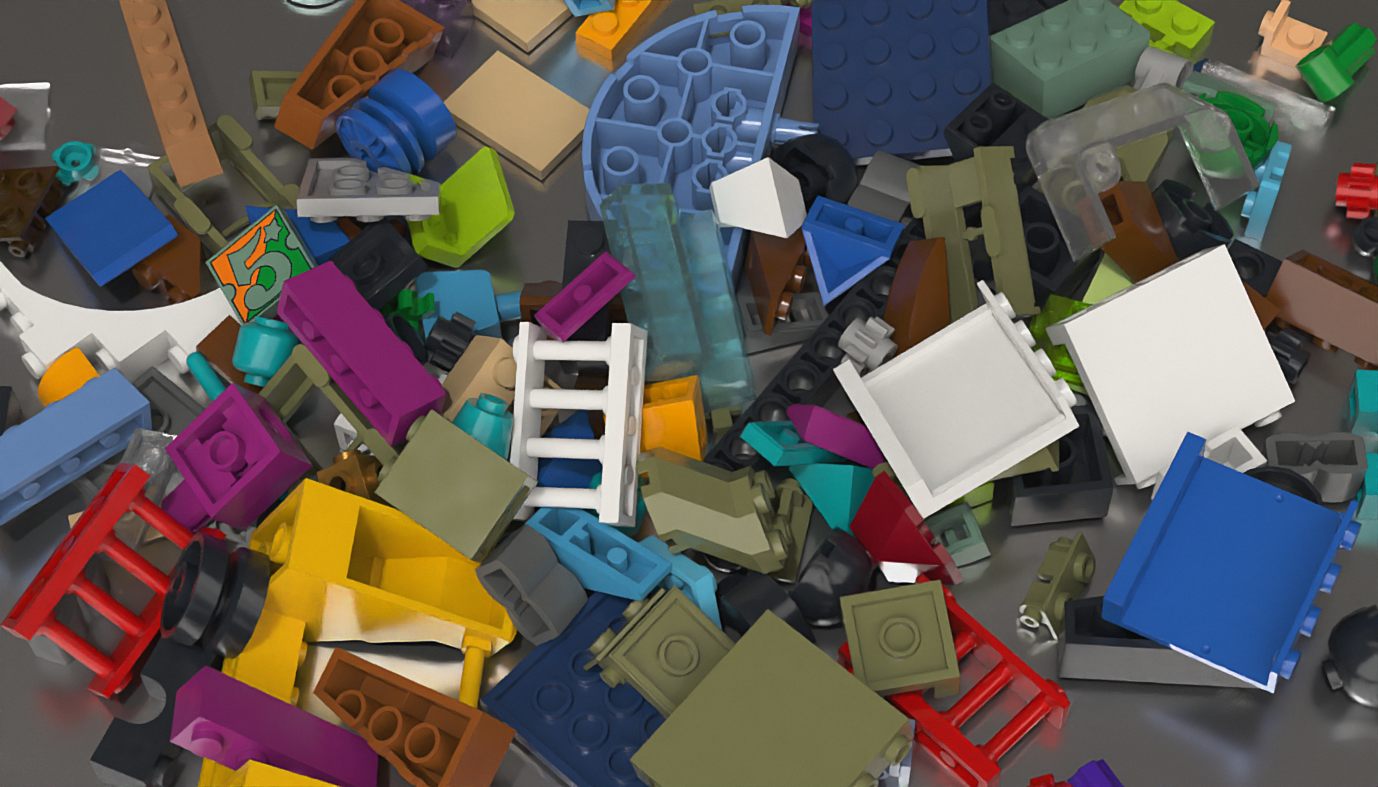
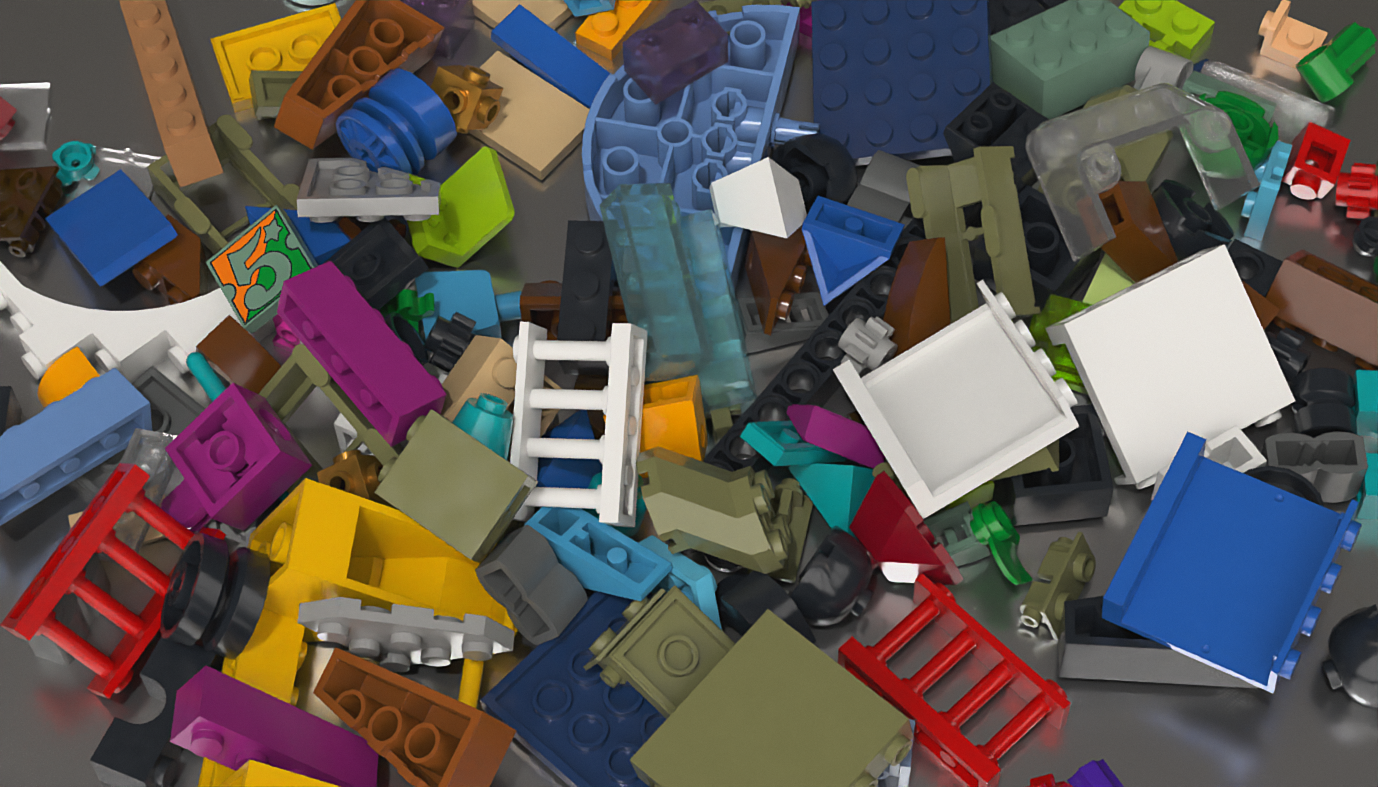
teal head [232,316,300,387] -> none
magenta slope [534,251,636,342] -> none
olive panel [840,580,960,699] -> none
none -> yellow tile [210,3,341,113]
none -> light grey plate [297,597,515,672]
none -> pearl gold brick [430,65,503,134]
none -> blue tile [491,4,610,109]
none -> clear purple brick [622,0,728,105]
none -> green plate [970,501,1033,585]
none -> red brick [1281,121,1351,200]
none -> black wheel [1290,367,1358,438]

